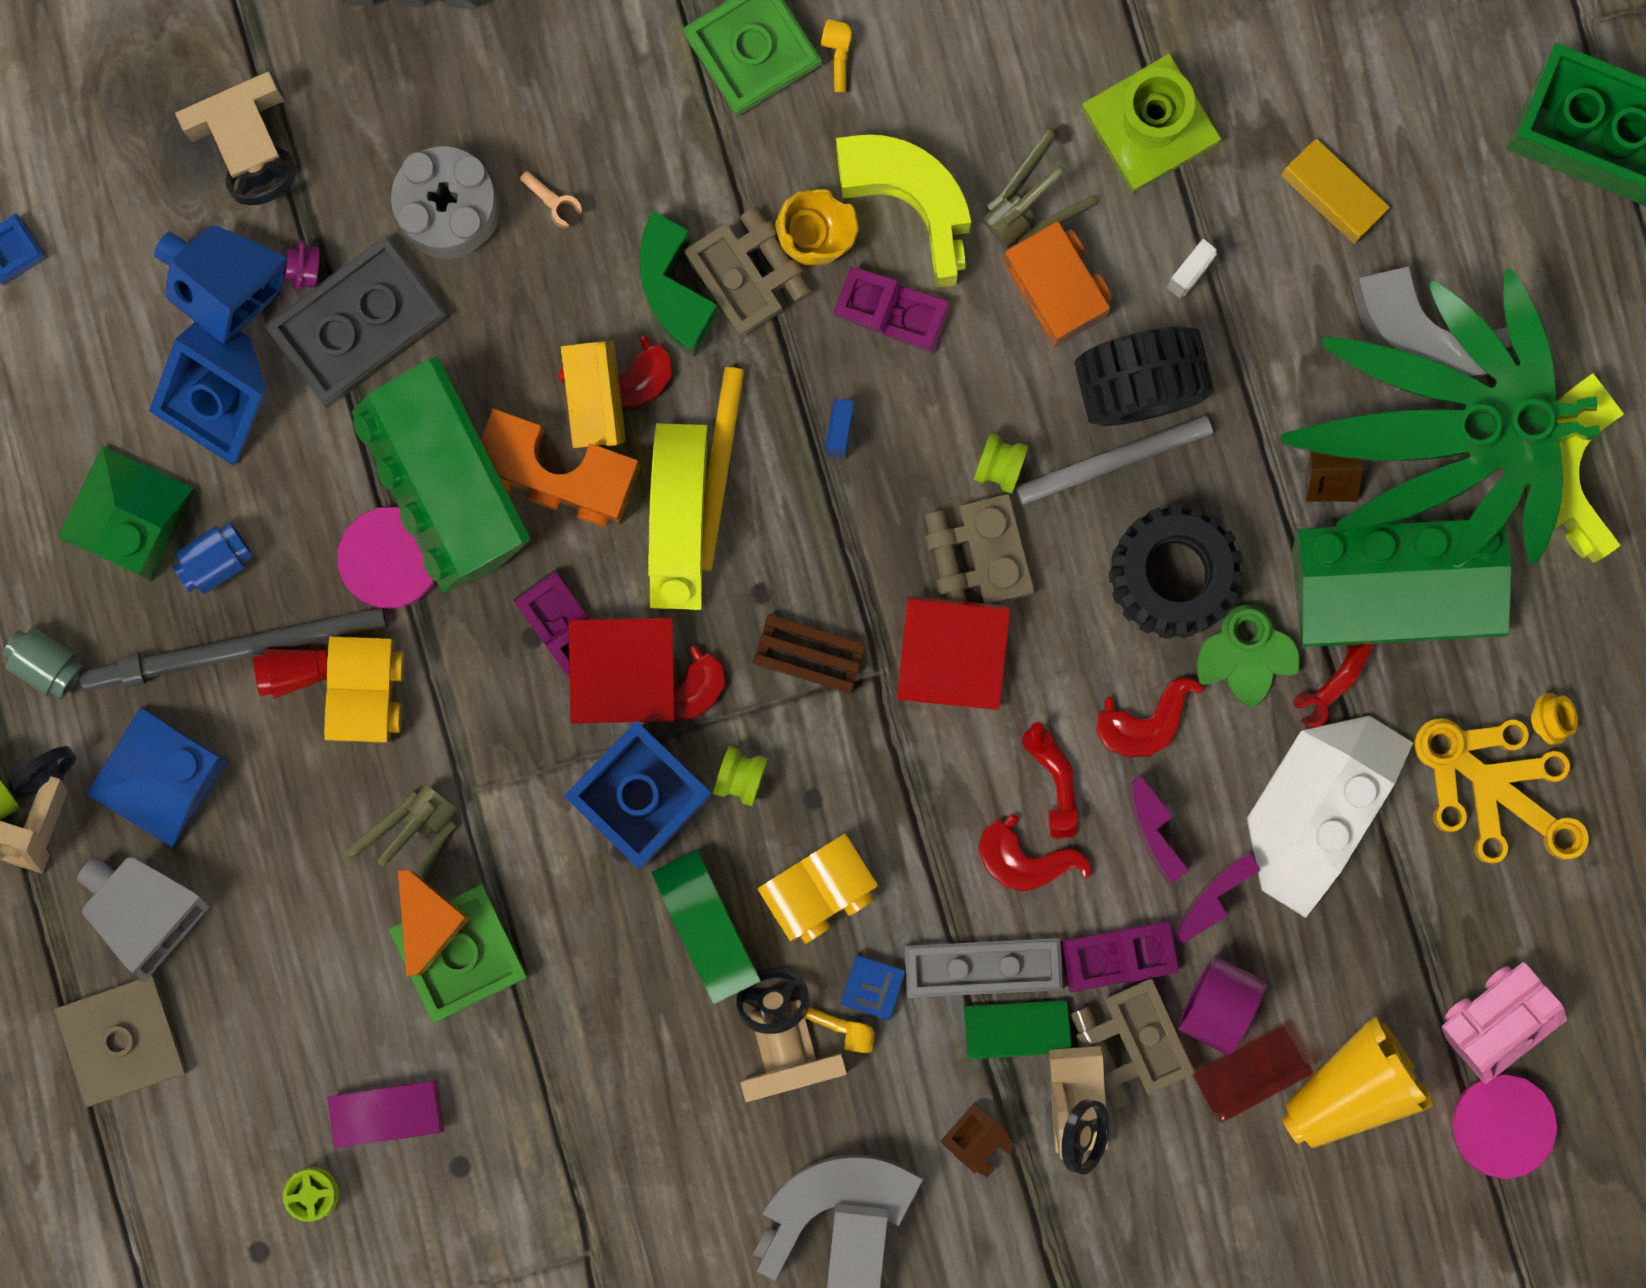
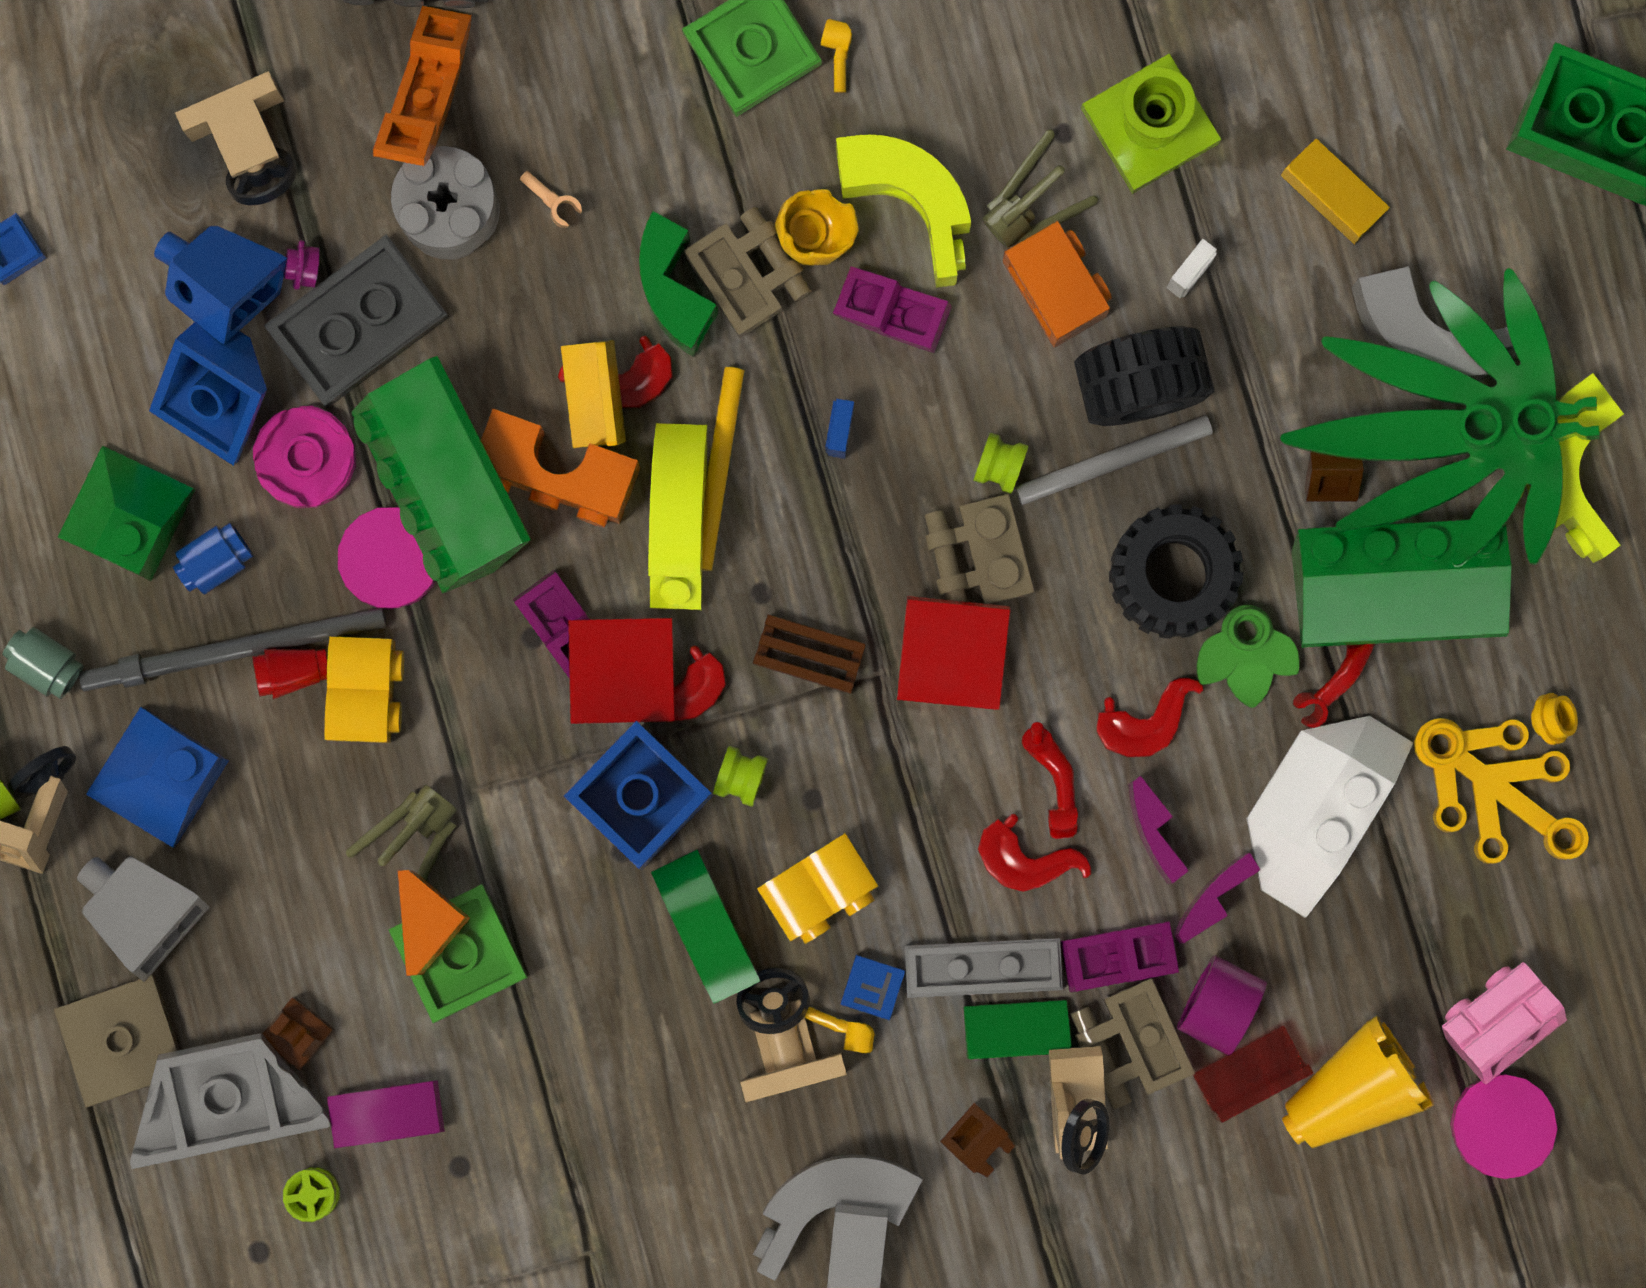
none -> light grey wing [130,1033,331,1169]
none -> dark pink tile [253,406,356,508]
none -> reddish brown tile [263,997,335,1070]
none -> orange slope [373,6,472,166]

